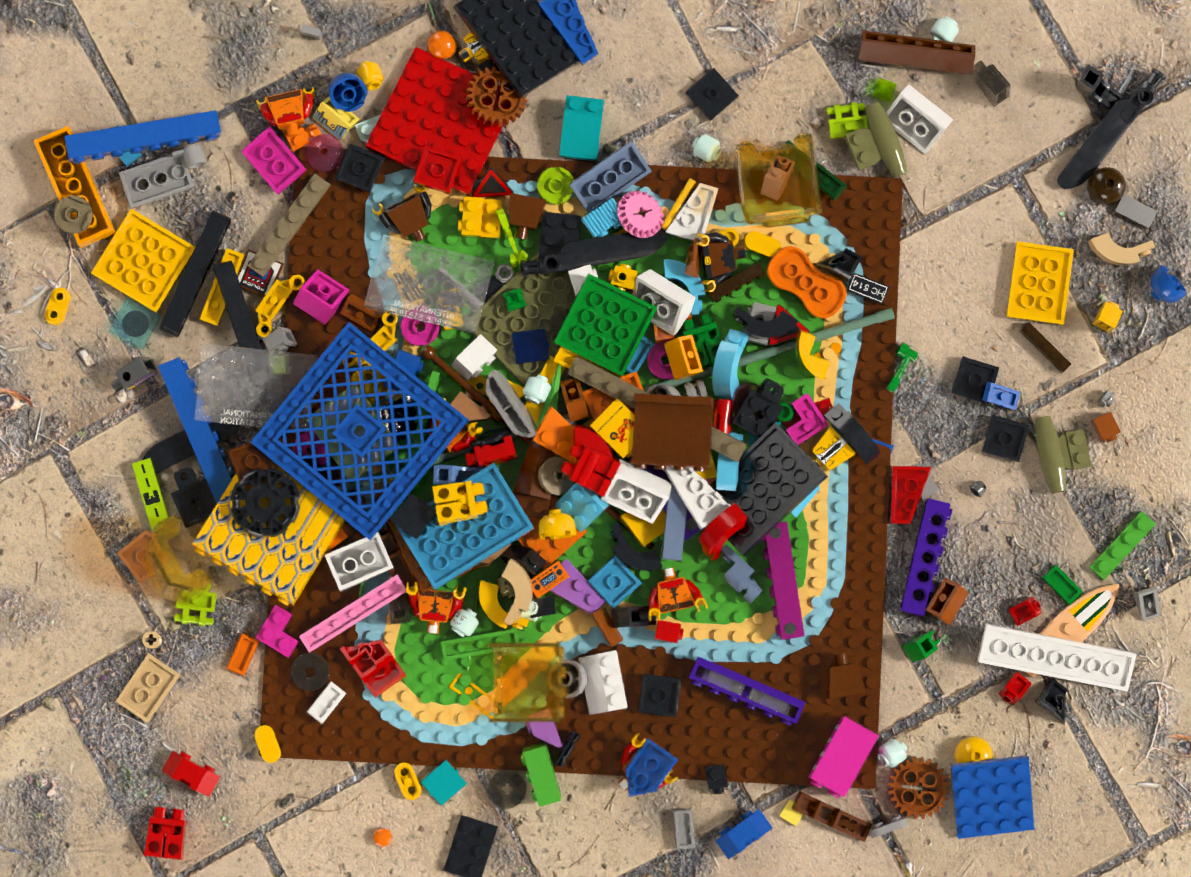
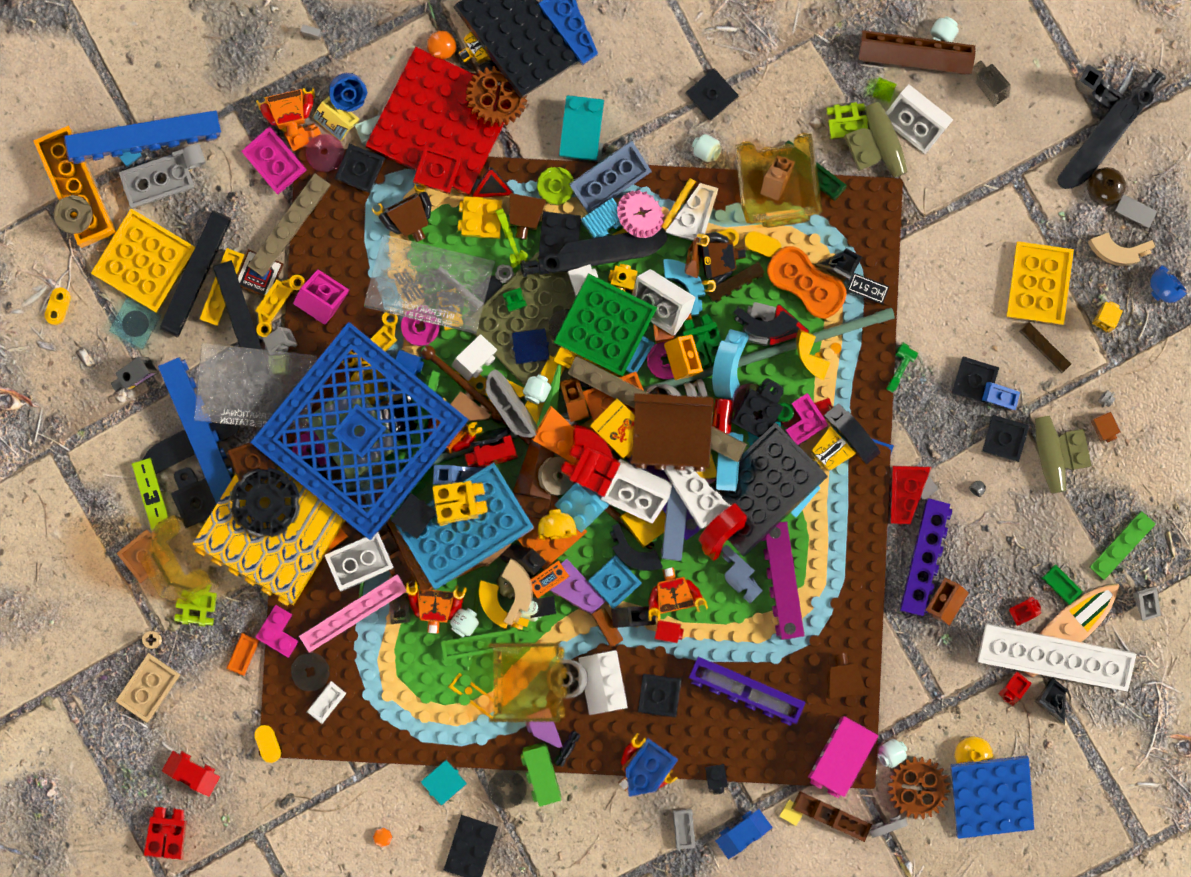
dark orange slope [340,294,384,332] -> none
red slope [340,639,407,698] -> none
yellow head [356,61,384,91] -> none
yellow plate [394,763,422,800] -> none
green brick [902,630,940,663] -> none

